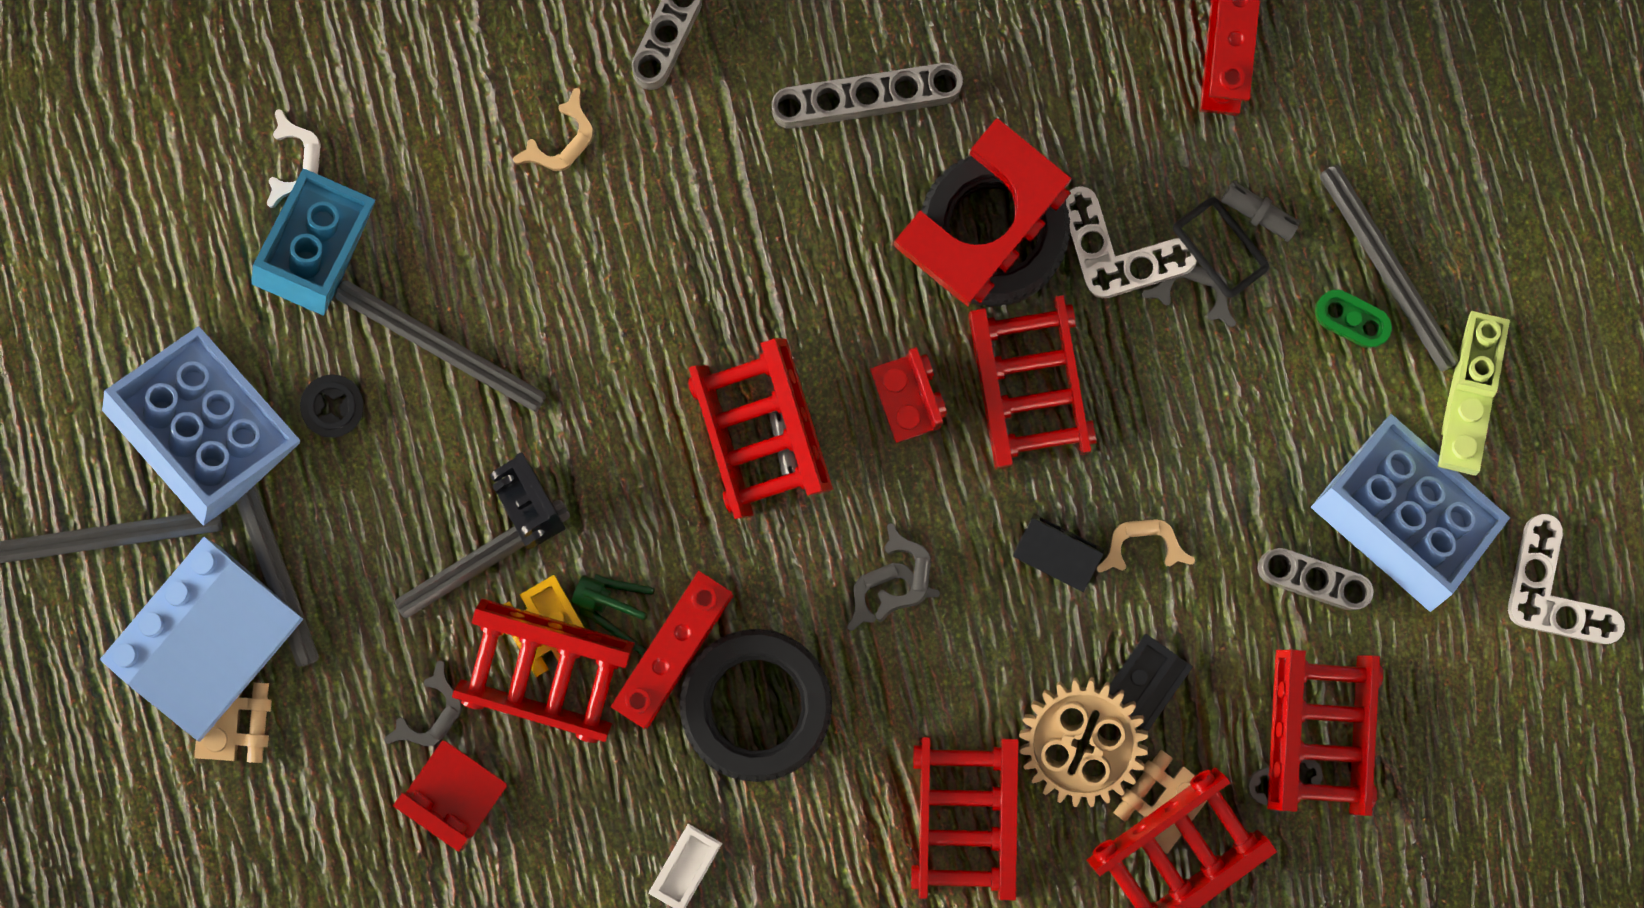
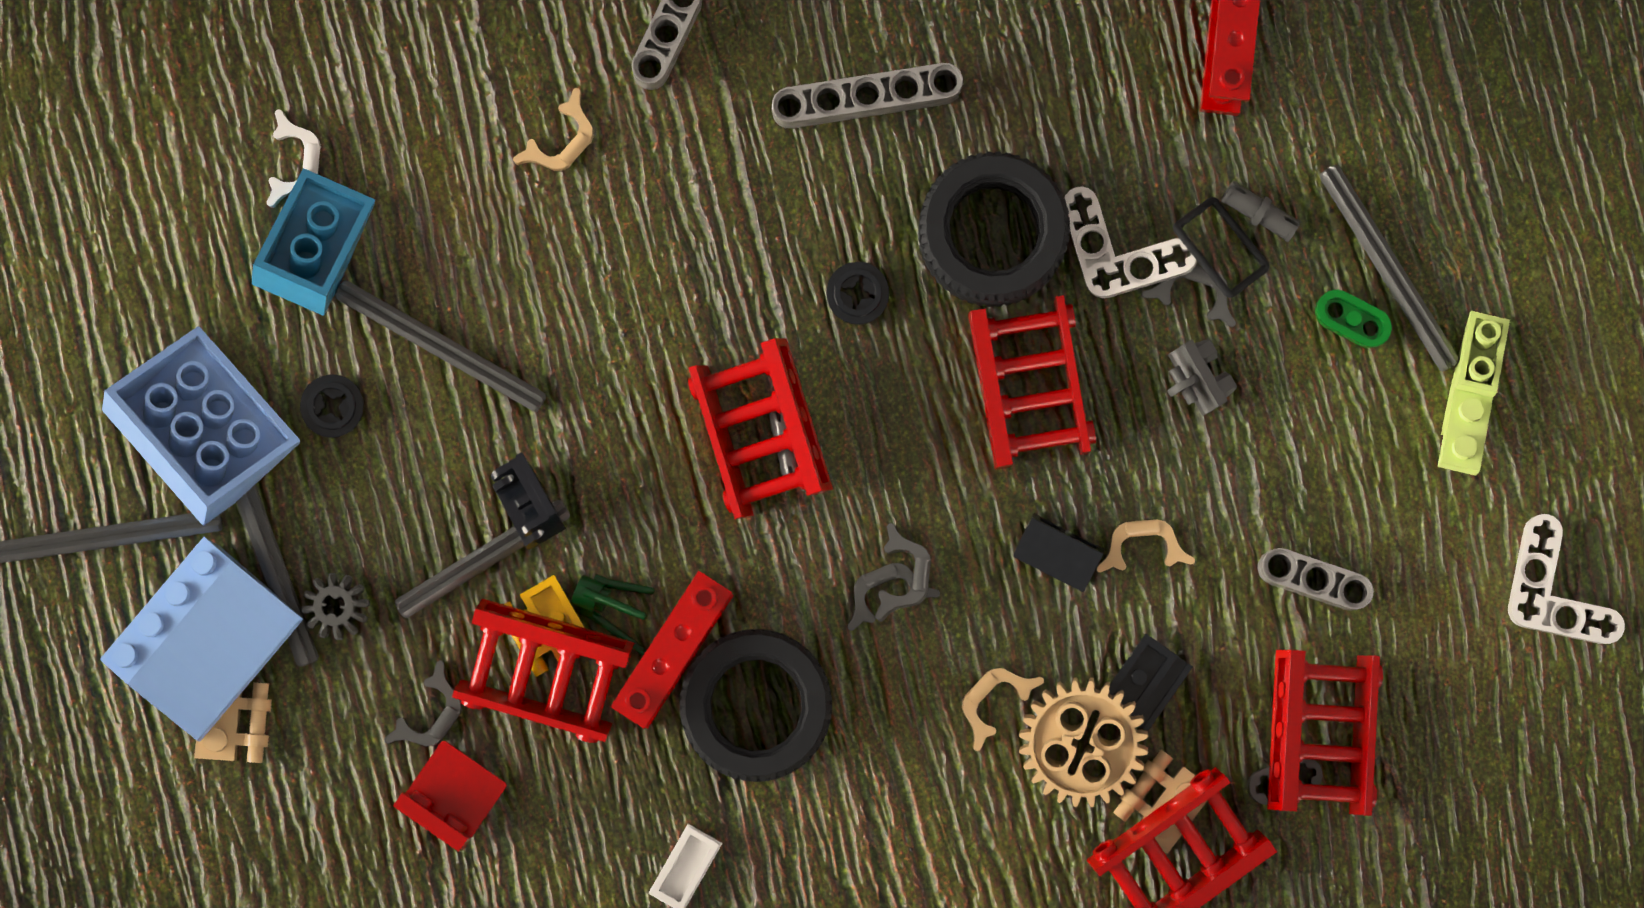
red bracket [870,347,947,444] -> none
red arch [894,118,1072,307] -> none
red fence [911,737,1018,900] -> none
light blue slope [1311,414,1510,612] -> none
none -> dark grey gear [301,573,370,640]
none -> black gear [826,262,889,325]
none -> tan helmet [962,668,1044,751]
none -> dark grey hips [1167,339,1237,416]

